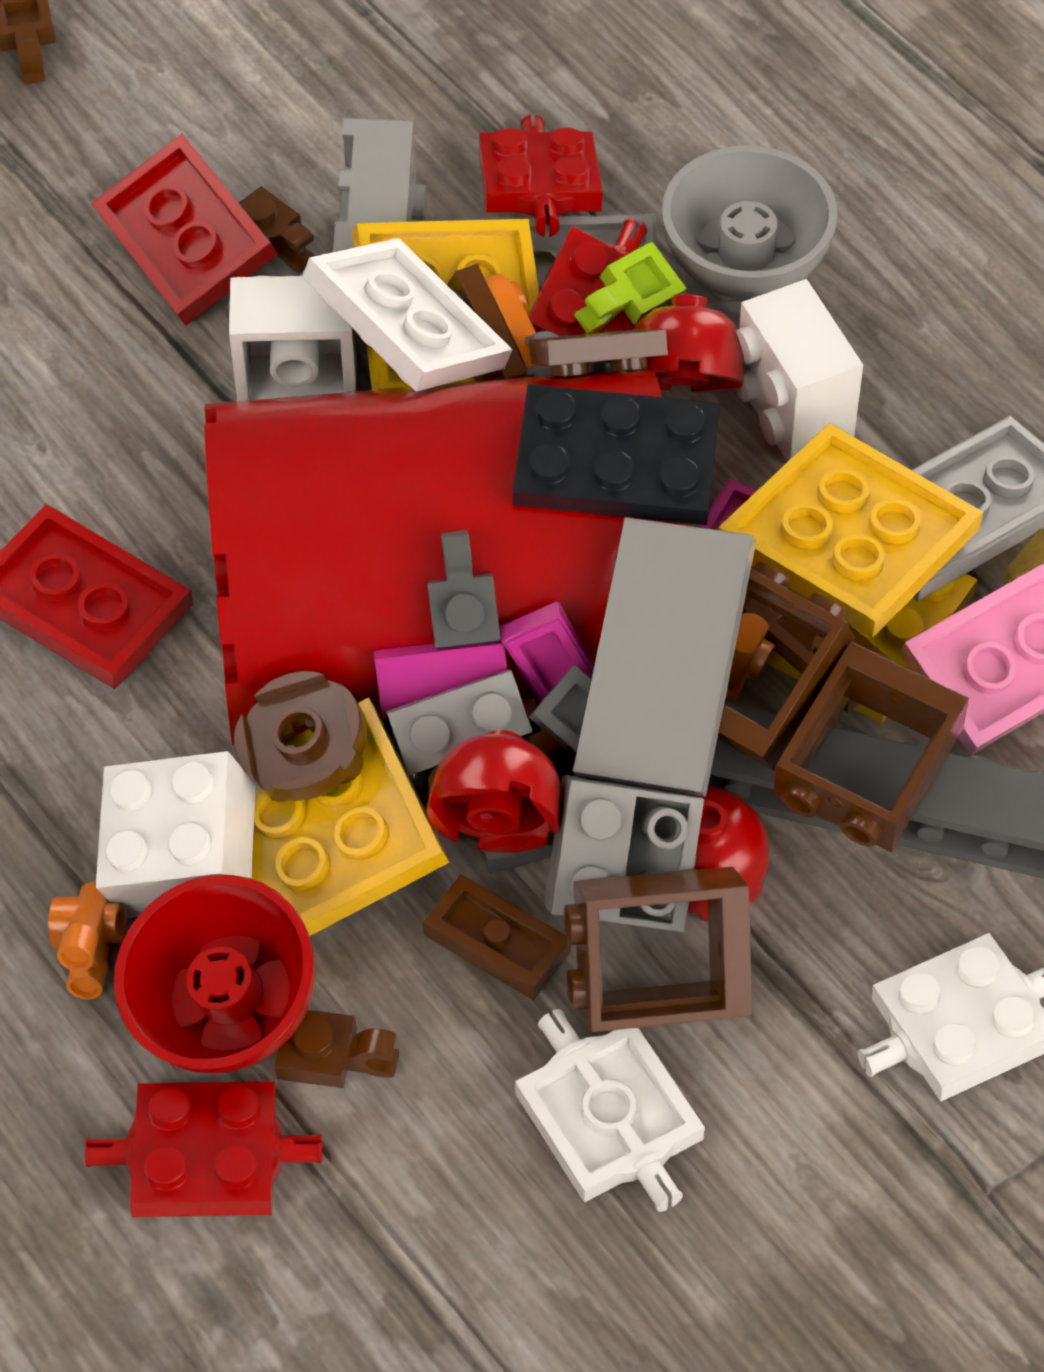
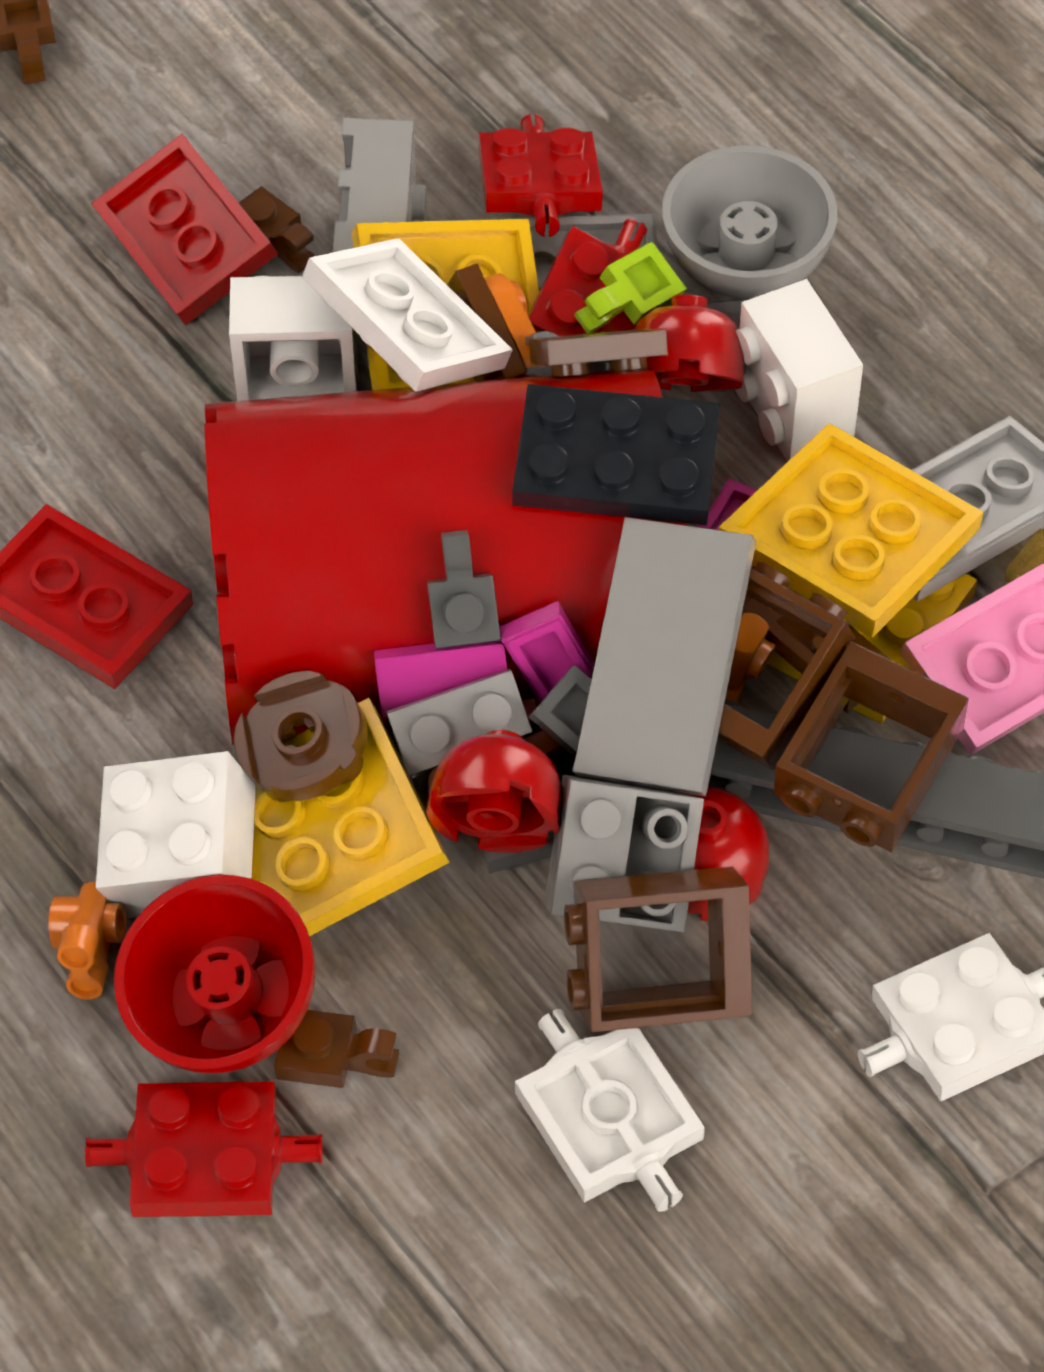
reddish brown plate [423,874,571,1001] -> none

